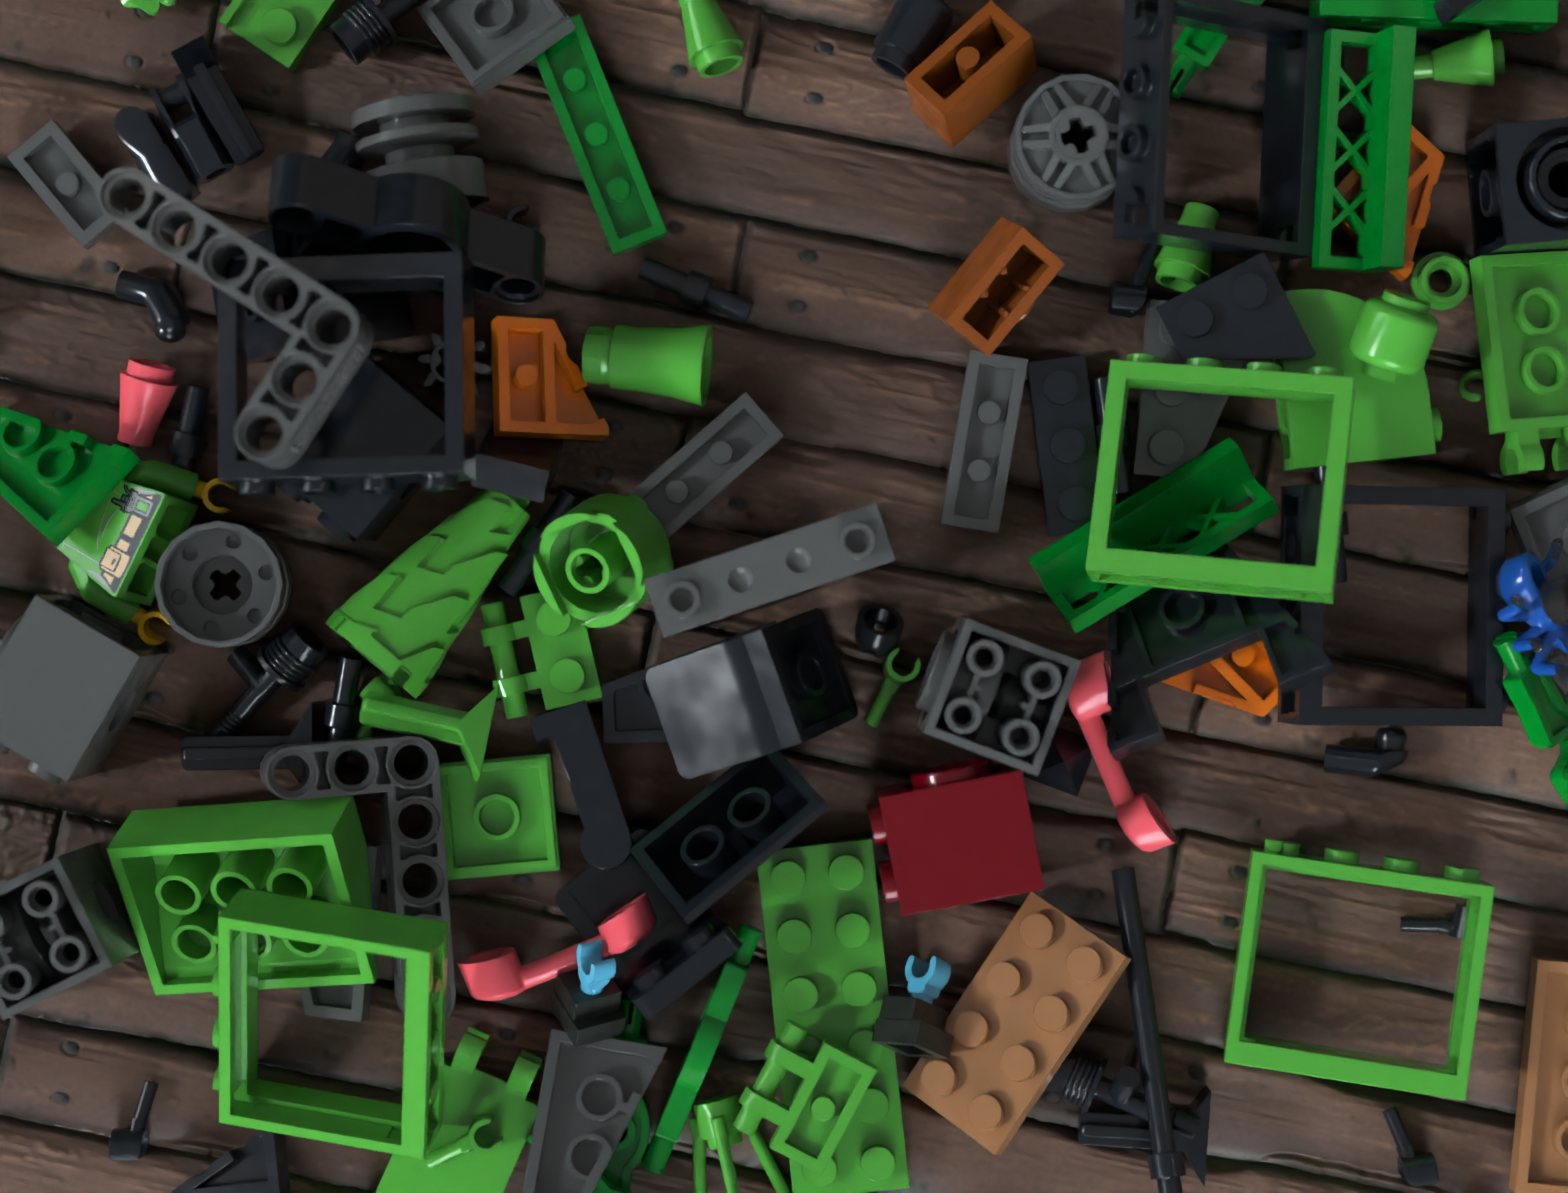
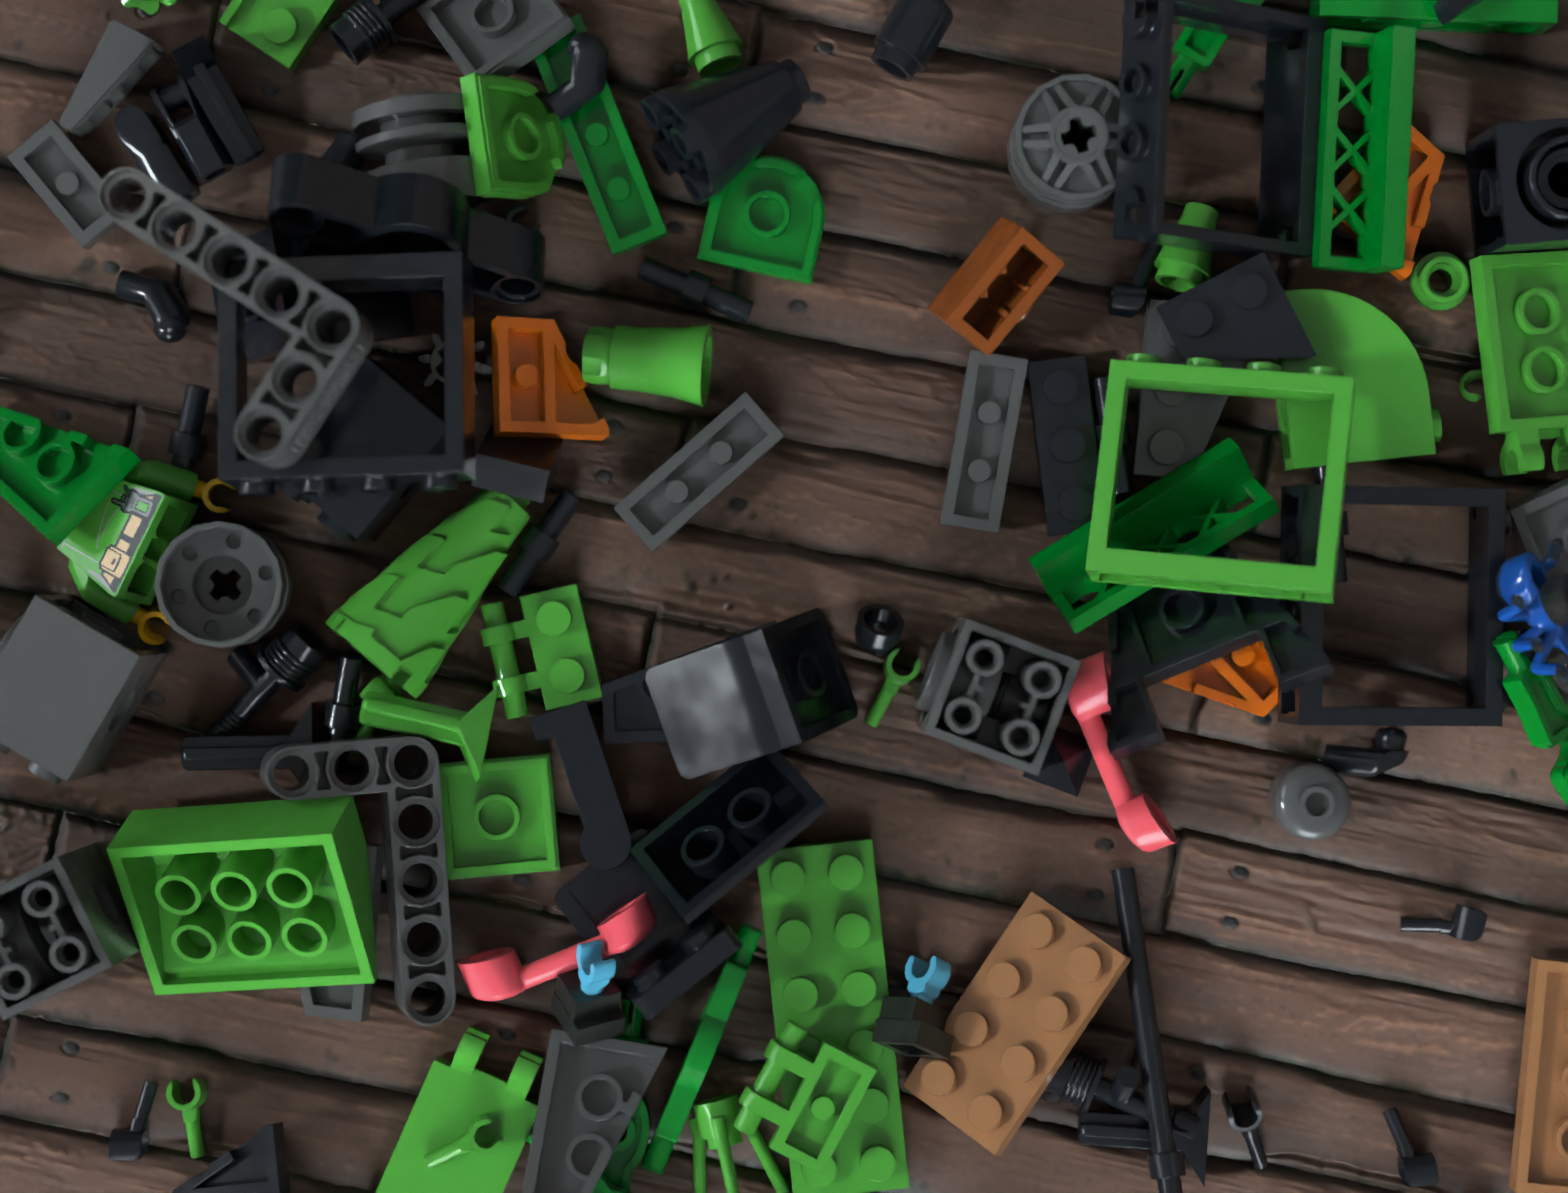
coral cone [117,357,179,448] -> none
bright green window [211,888,449,1159] -> none
bright green brick [533,493,673,628] -> none
dark grey fence [644,503,896,638] -> none
dark red brick [867,759,1045,917] -> none
dark orange brick [904,0,1038,148] -> none
bright green window [1223,839,1495,1101] -> none
bright green head [1349,289,1438,383] -> none
bright green cone [1414,28,1505,87] -> none
none -> dark grey slope [59,19,165,140]
none -> bright green hand [166,1077,208,1159]
none -> bright green tile [460,73,565,200]
none -> black arm [545,32,609,121]
none -> black cone [640,59,811,204]
none -> green tile [697,155,825,286]
none -> black hand [1222,1086,1268,1170]
none -> dark grey head [1267,761,1351,840]

